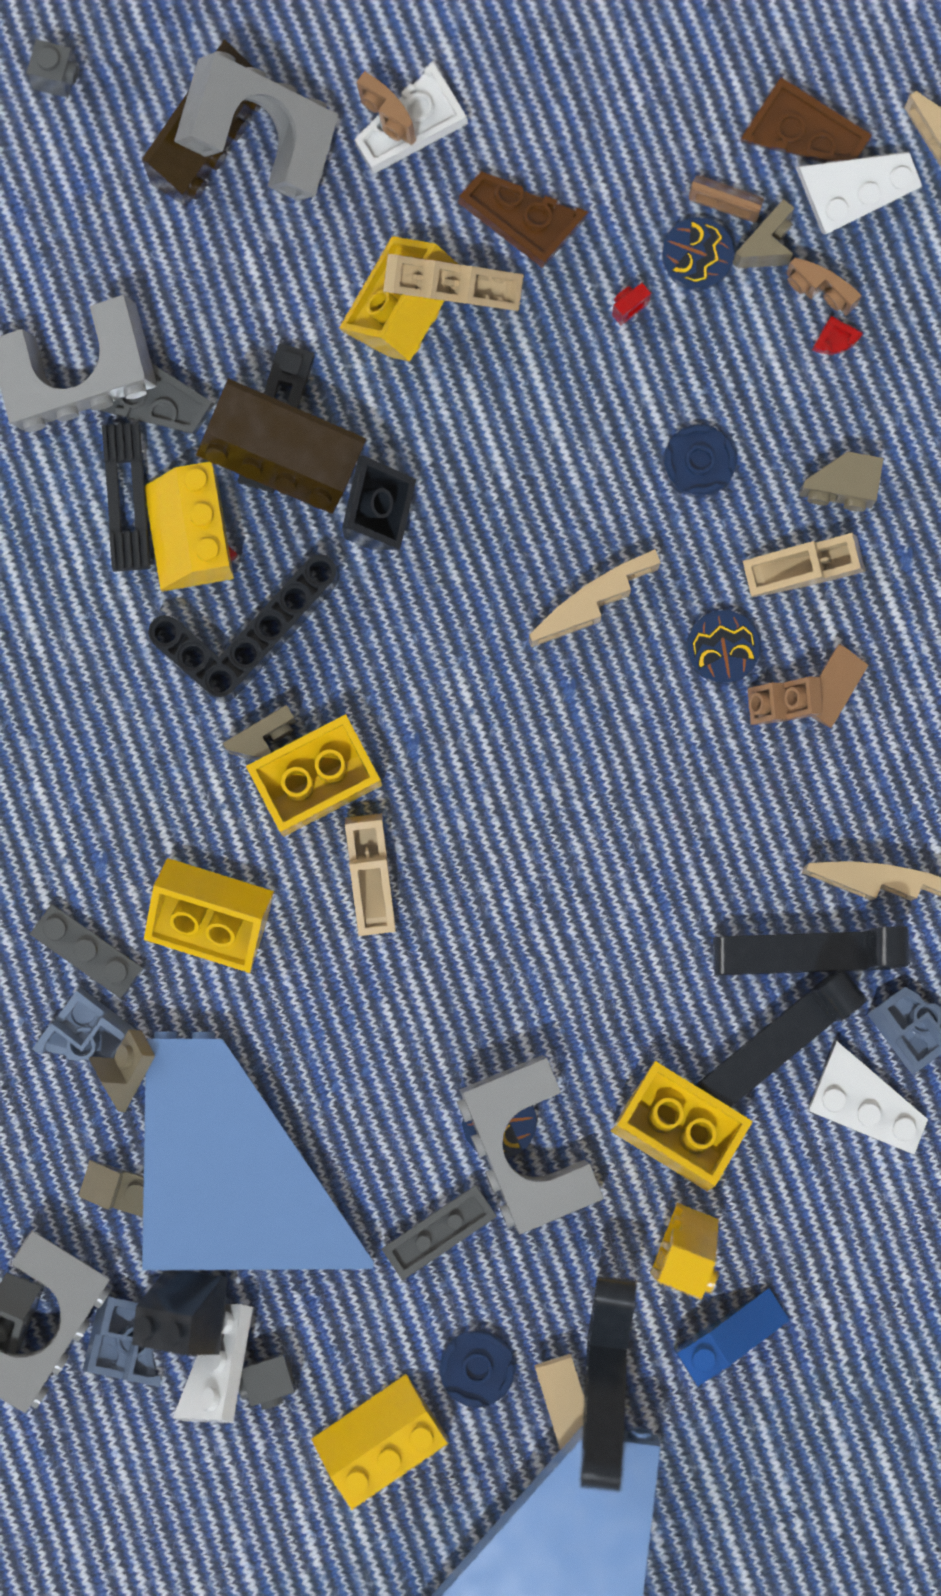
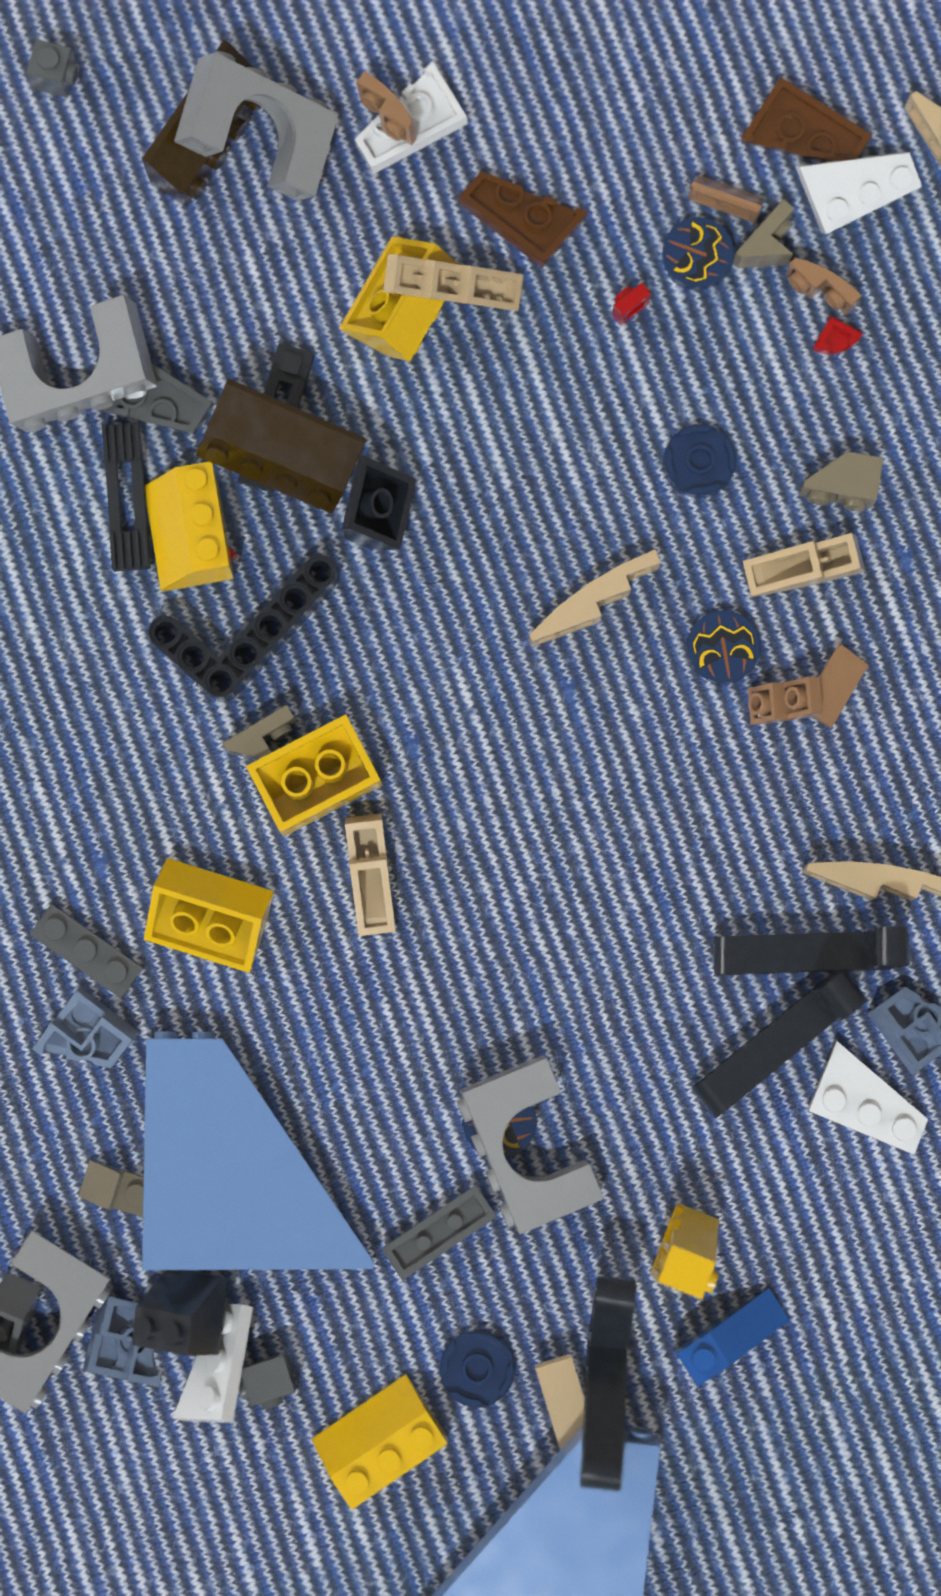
dark tan slope [89,1030,155,1112] -> none
yellow slope [611,1061,753,1191] -> none

